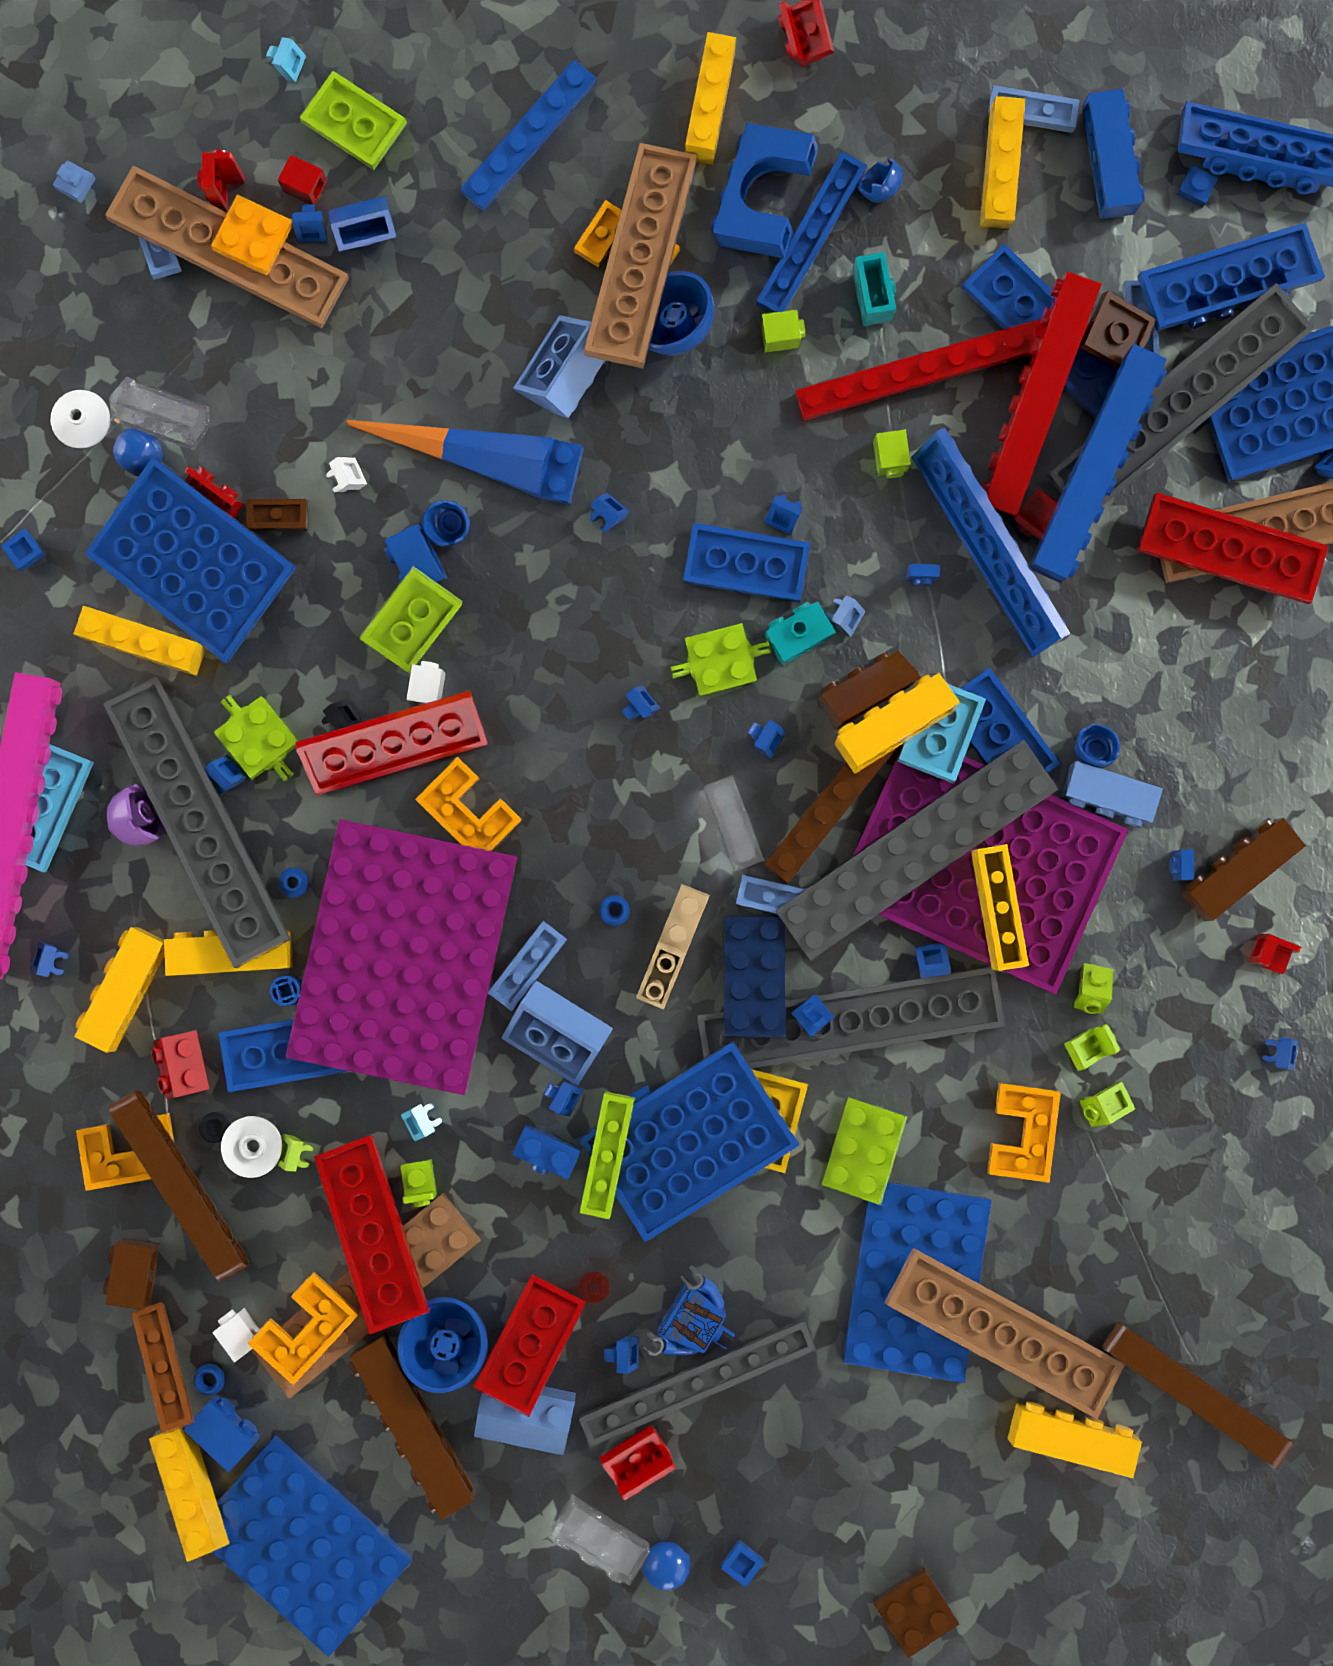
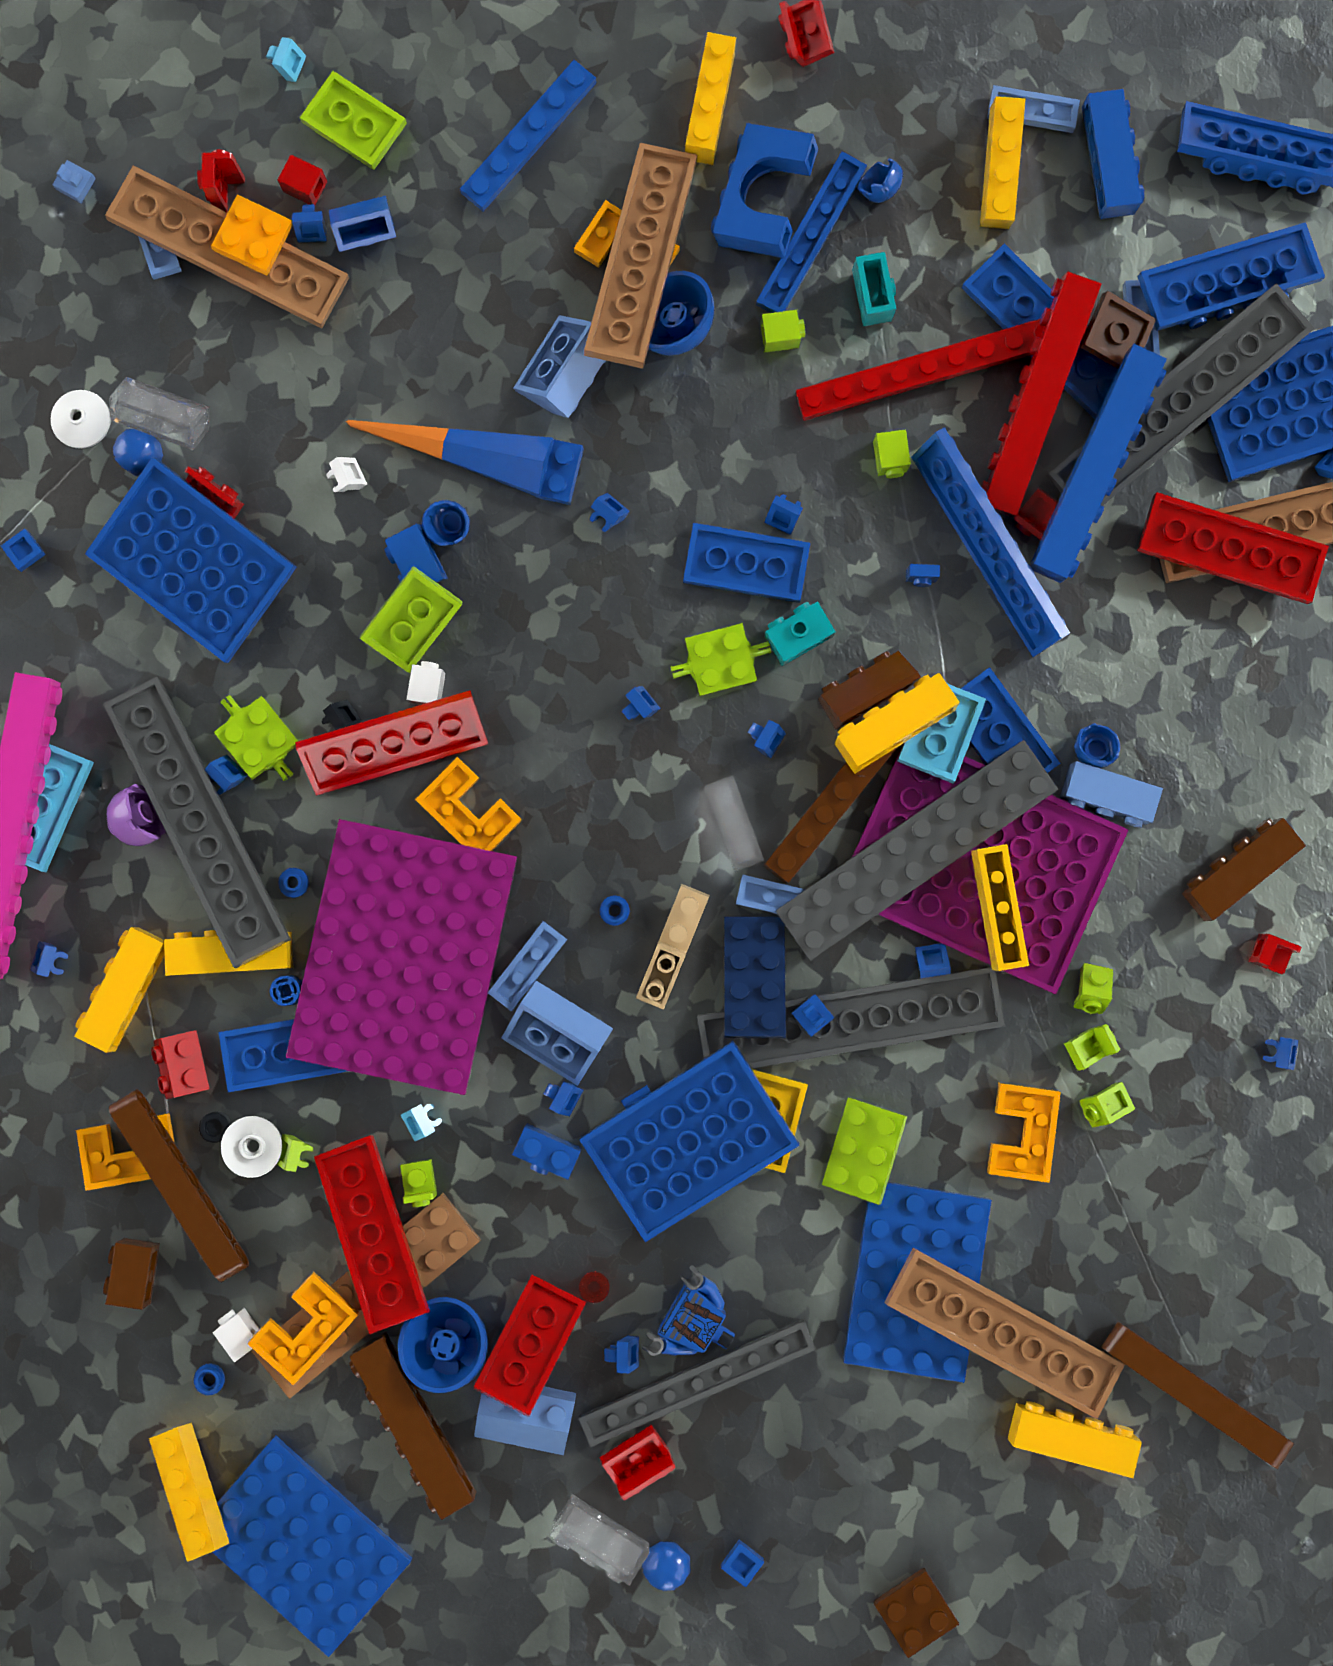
yellow brick [73,606,206,677] -> none
dark orange plate [131,1302,195,1434] -> none
blue brick [184,1395,261,1473] -> none
reddish brown plate [246,499,308,531] -> none
lime plate [580,1091,635,1220] -> none
medium blue tile [826,596,865,637] -> none
blue plate [1169,849,1194,881] -> none
blue plate [1176,165,1218,208] -> none

